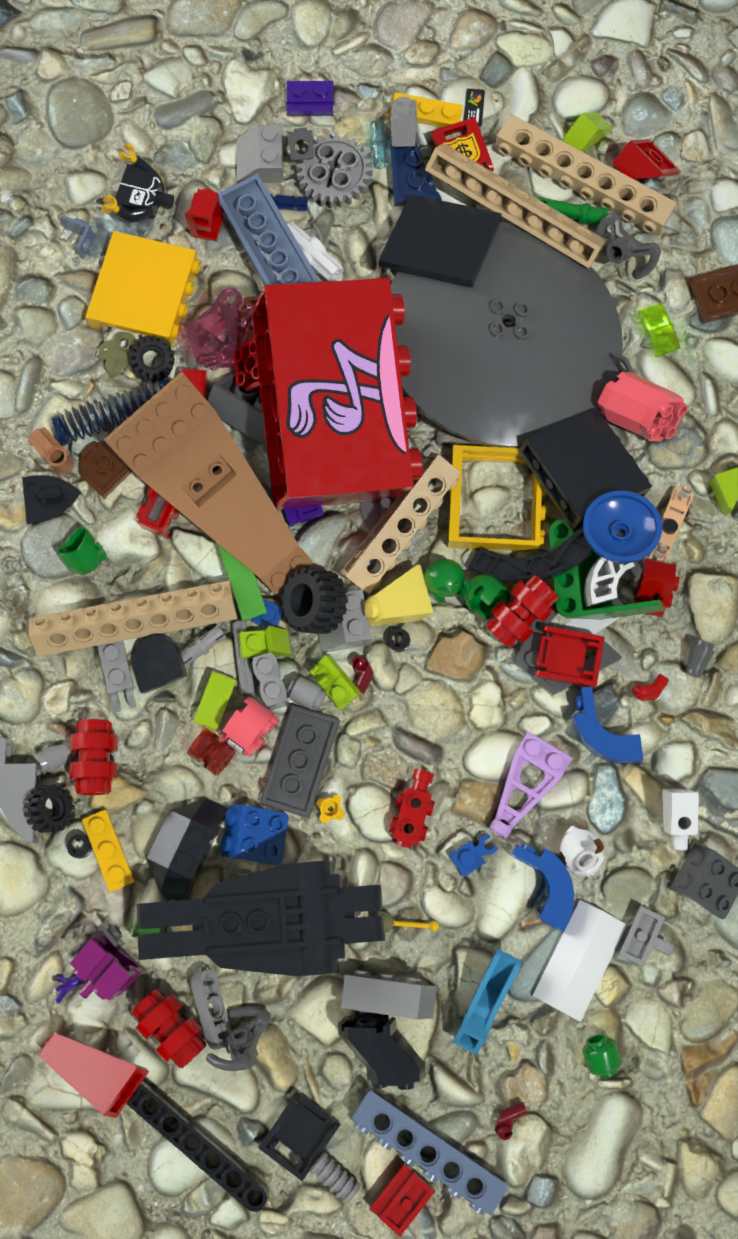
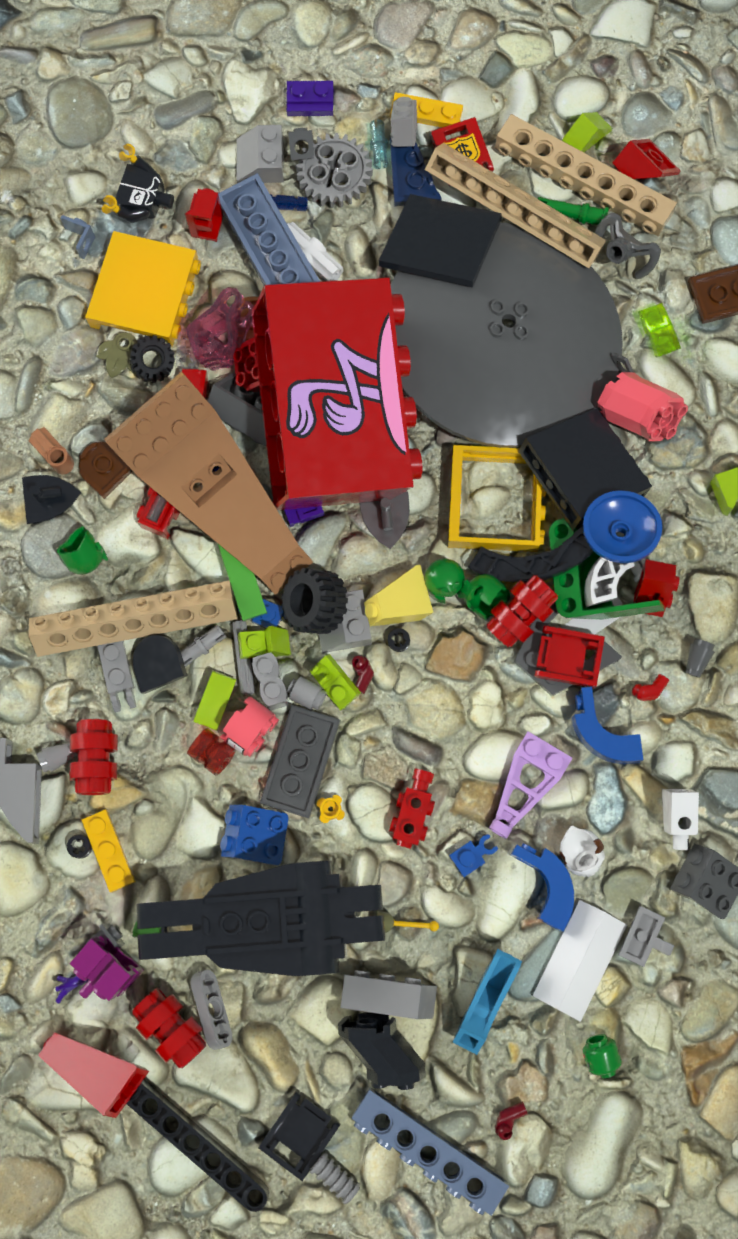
black tyre [23,784,75,833] -> none
dark blue piece [51,379,170,446] -> none
black wedge [147,798,229,901] -> none
dark grey piece [206,1006,271,1071] -> none
tan brick [340,452,461,594] -> none
red plate [369,1163,435,1237] -> none
black sticker [464,88,485,127] -> none
light nougat piece [642,484,694,566] -> none

